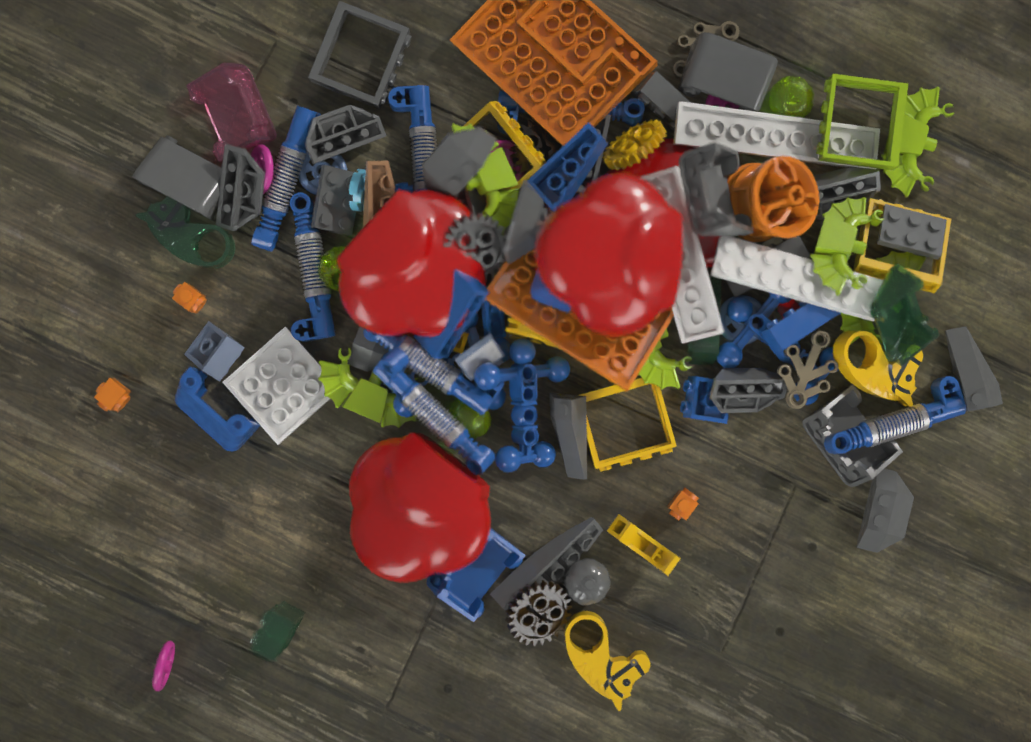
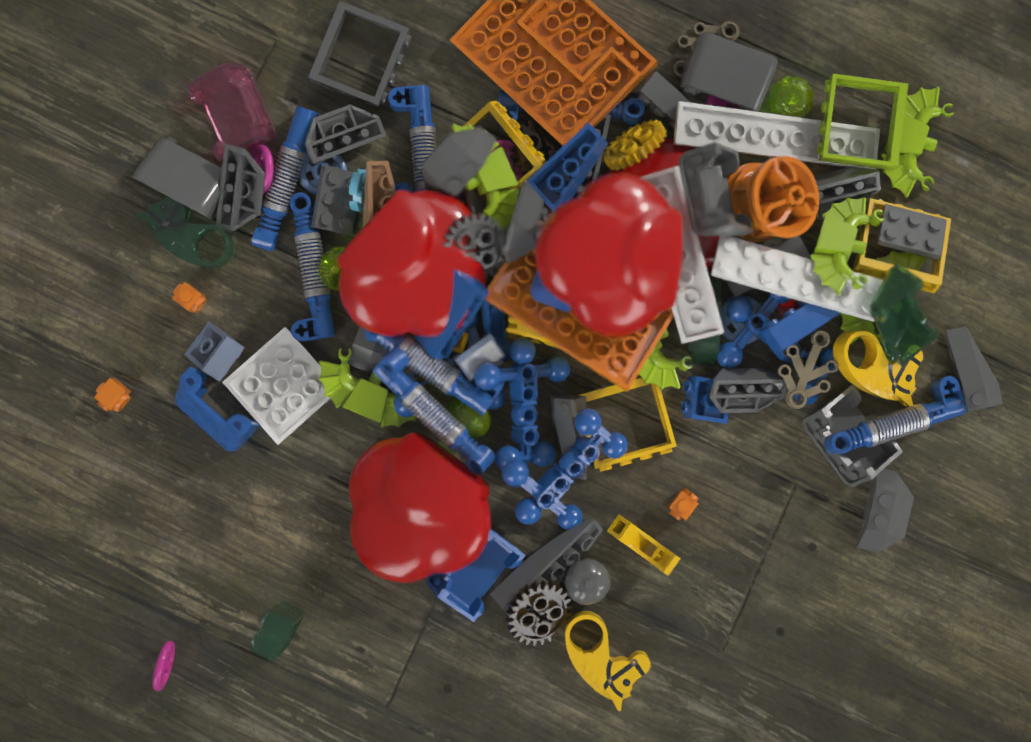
none -> blue piece [502,409,628,530]

